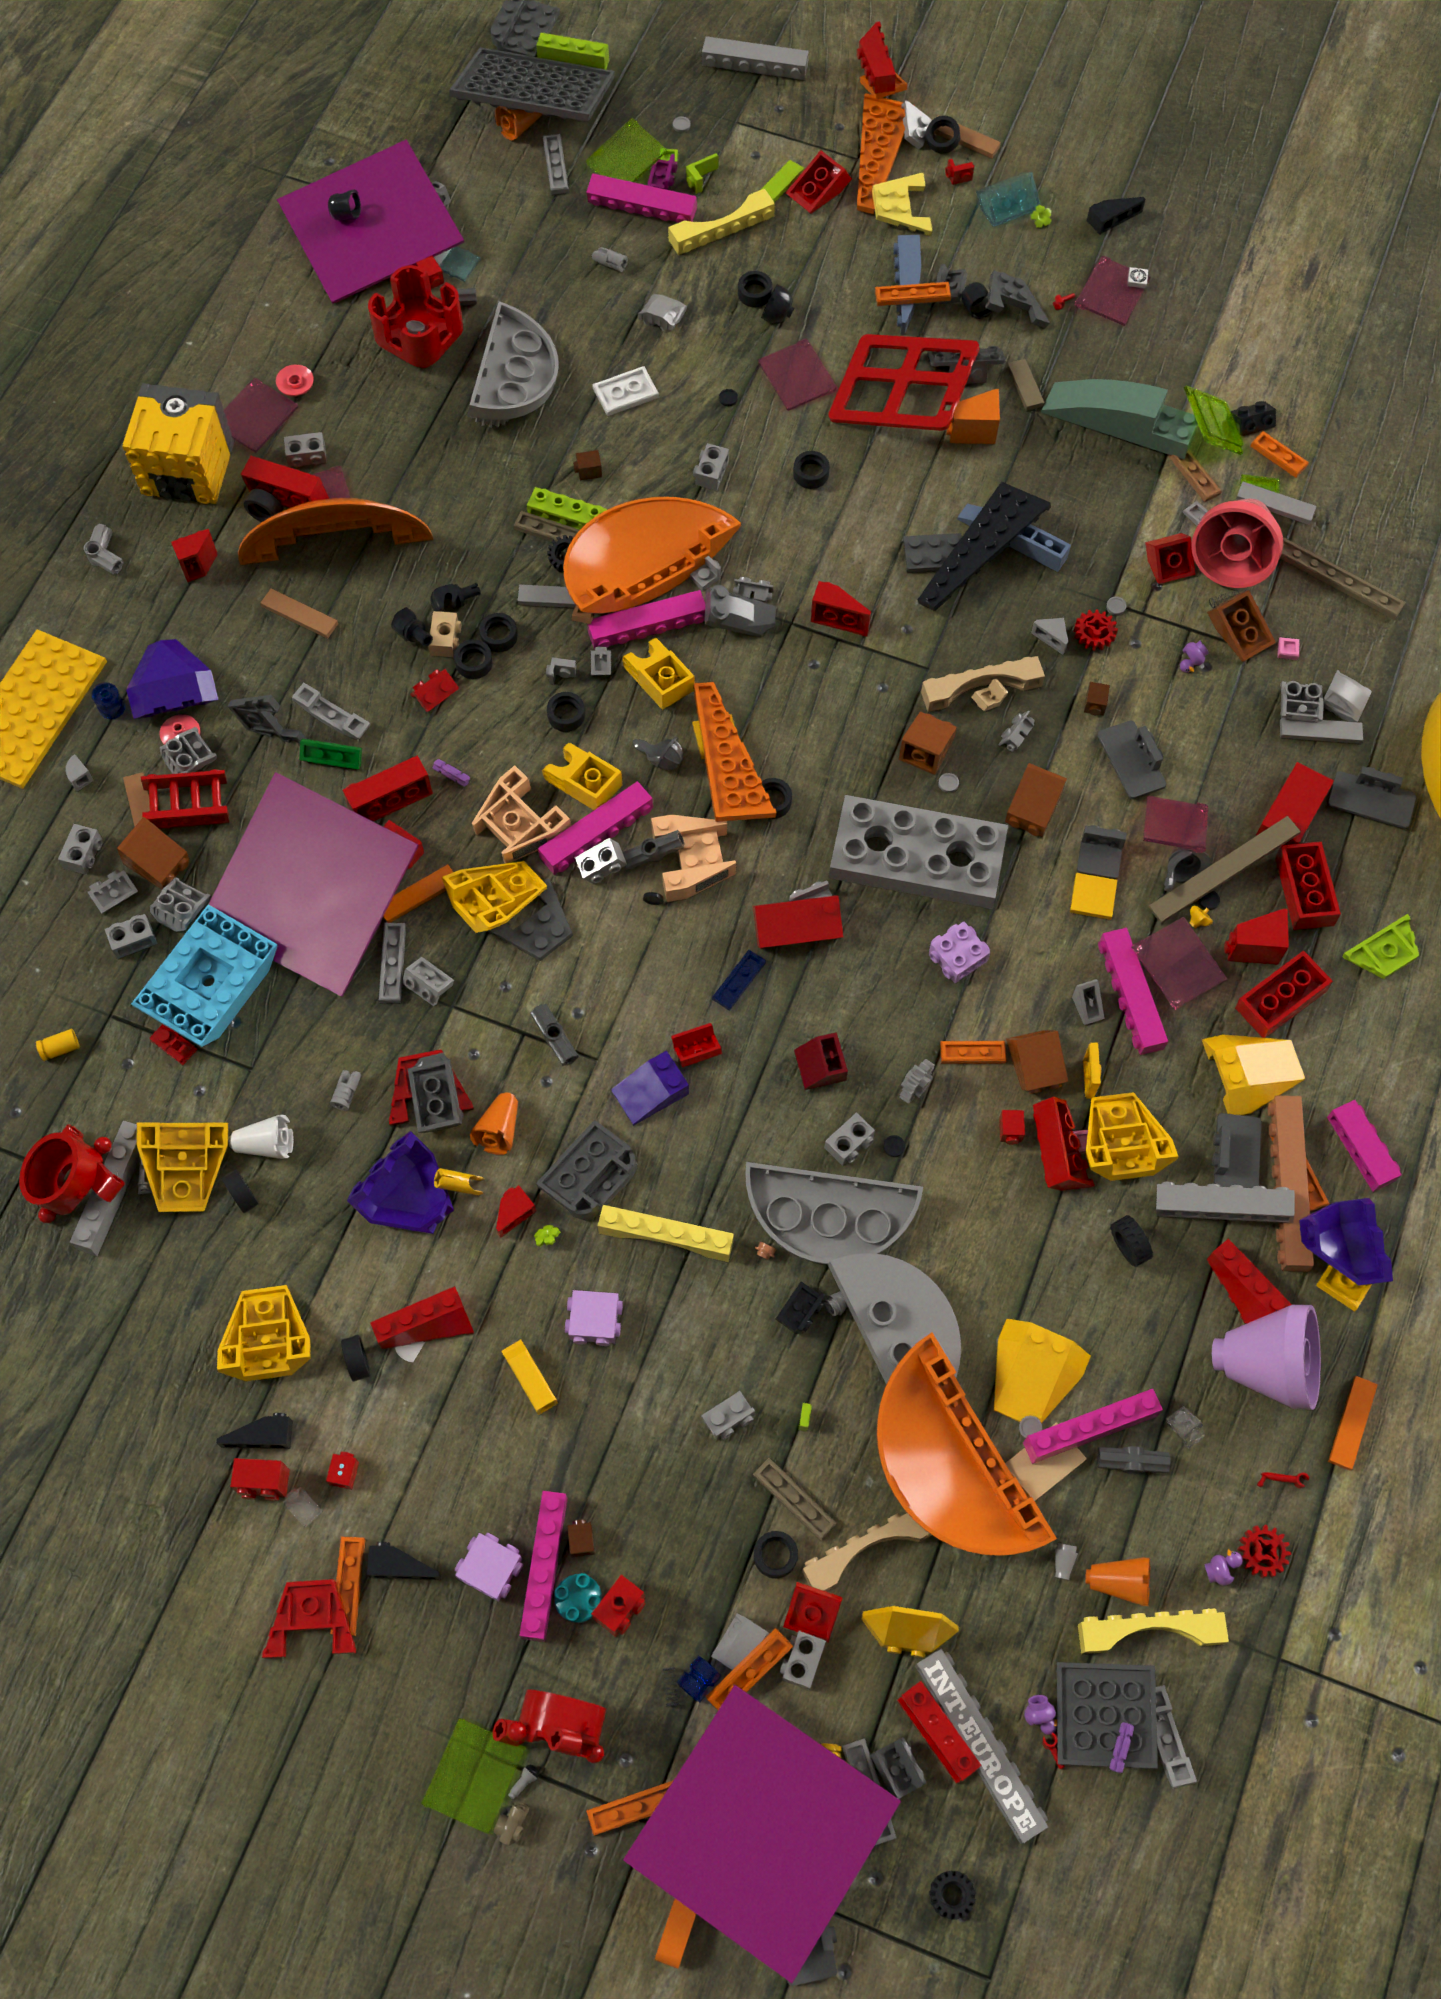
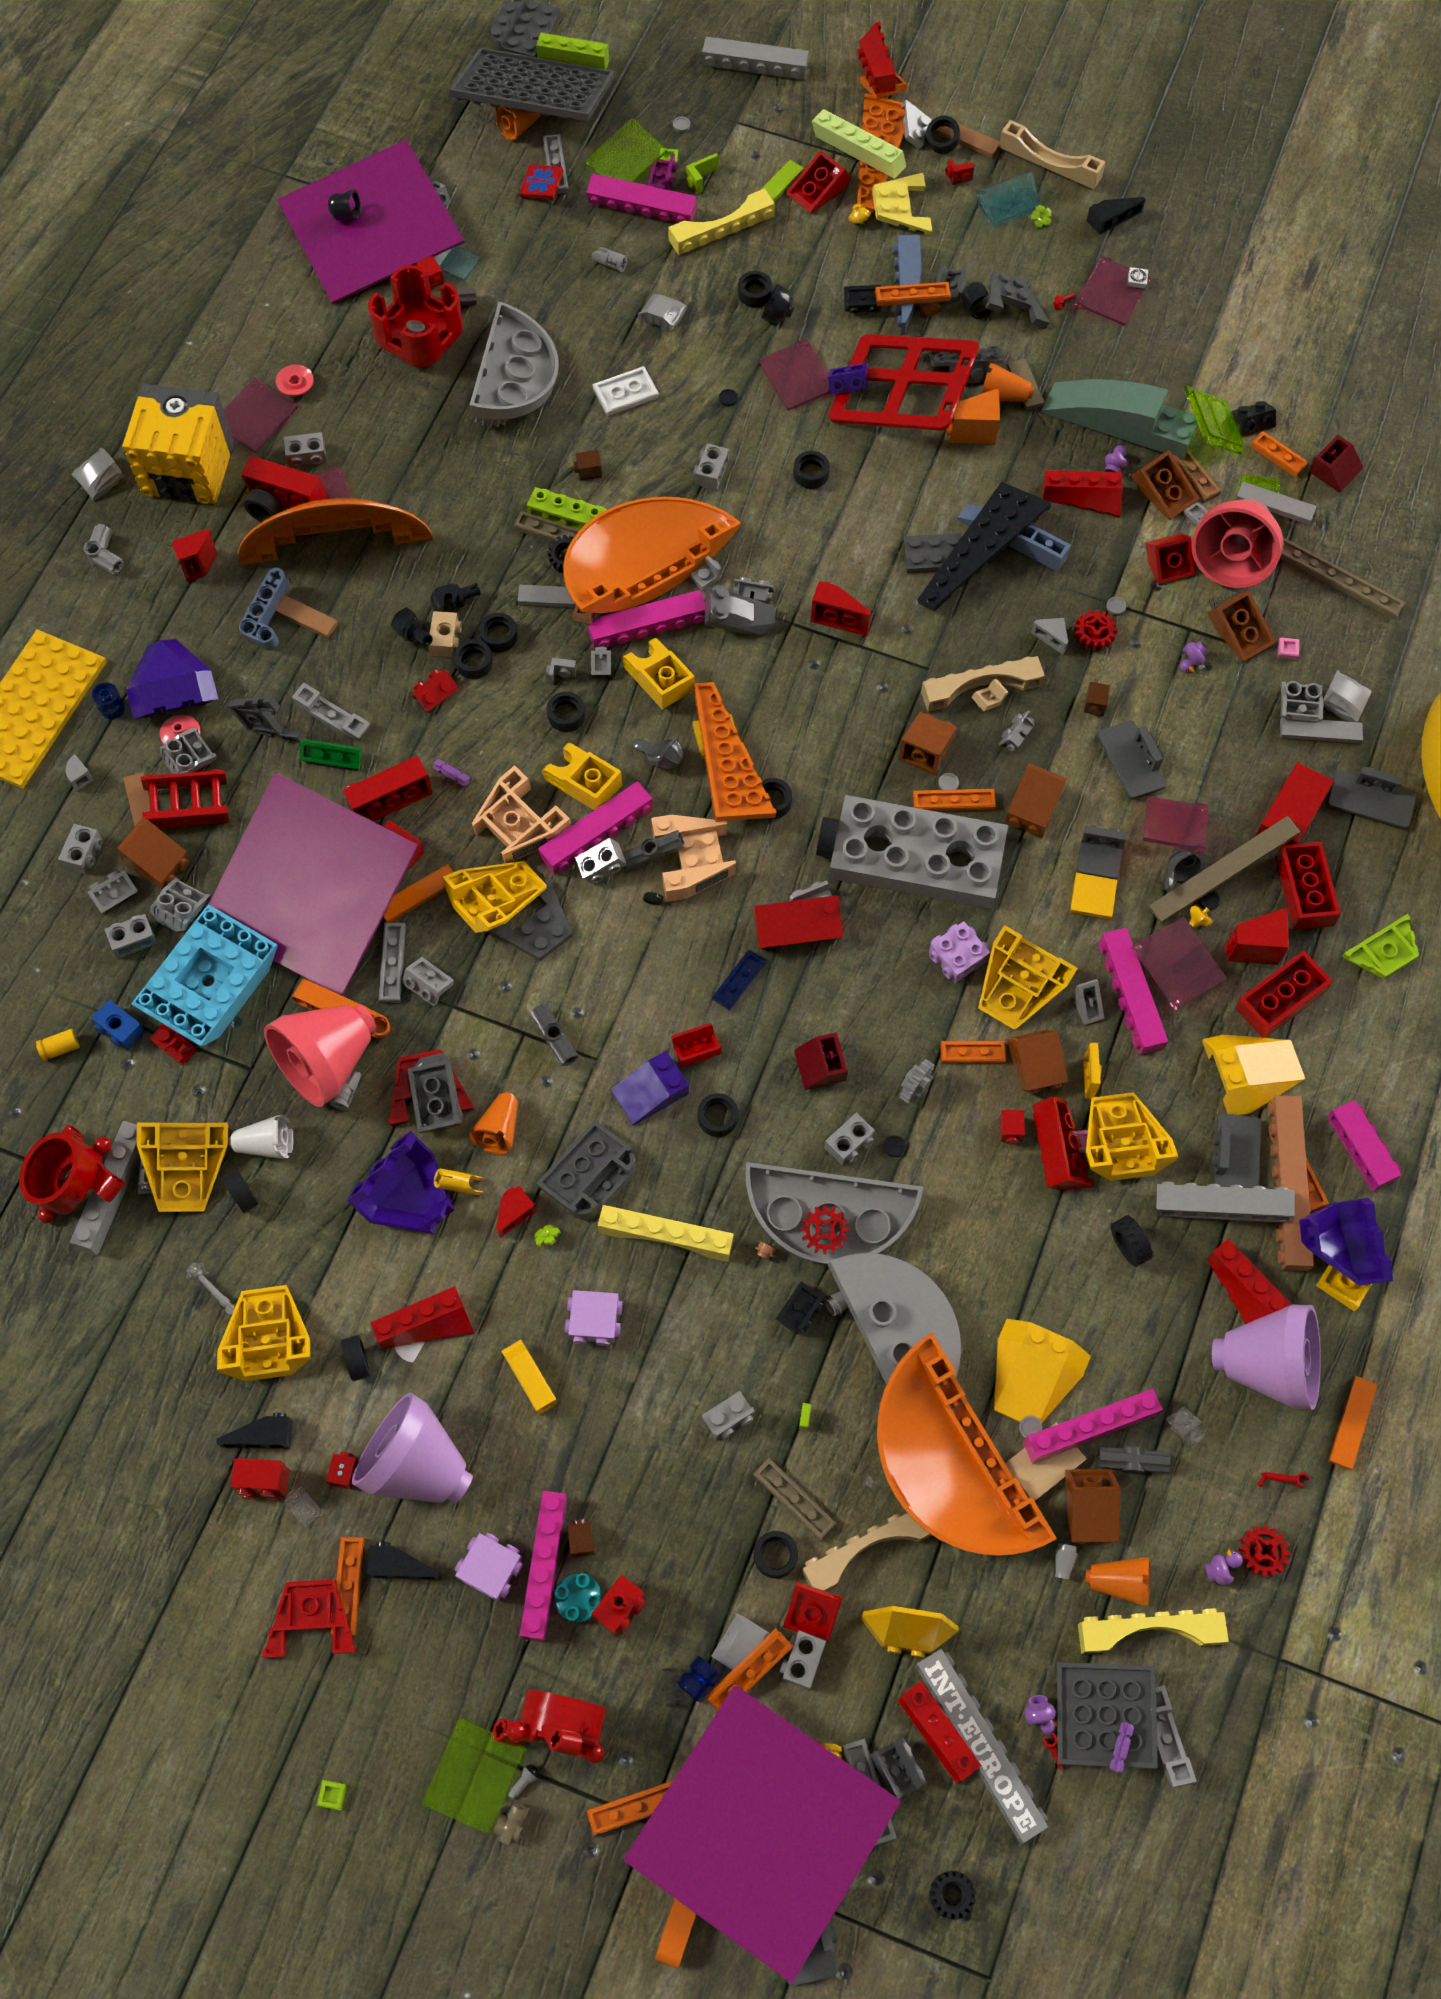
none -> light grey slope [71,448,124,502]
none -> blue brick [91,999,145,1051]
none -> light grey piece [186,1262,236,1314]
none -> sand blue beam [239,568,289,650]
none -> coral cone [264,1004,376,1107]
none -> orange piece [291,979,391,1039]
none -> lime tile [316,1780,347,1811]
none -> lavender cone [352,1393,473,1504]
none -> red tile [519,165,564,200]
none -> black tyre [697,1093,739,1137]
none -> red gear [800,1205,850,1255]
none -> yellowish green brick [812,109,906,179]
none -> black tyre [816,817,839,858]
none -> dark purple bracket [828,363,868,395]
none -> black bracket [844,285,882,313]
none -> yellow piece [849,204,871,225]
none -> orange tile [913,789,996,812]
none -> dark orange tile [916,302,941,318]
none -> yellow wedge [978,925,1078,1030]
none -> orange cone [982,363,1035,402]
none -> tan arch [999,120,1105,189]
none -> red wedge [1042,470,1123,518]
none -> dark orange slope [1065,1469,1120,1544]
none -> medium lavender animal [1105,445,1127,472]
none -> dark orange slope [1131,450,1200,520]
none -> dark red slope [1309,434,1363,493]

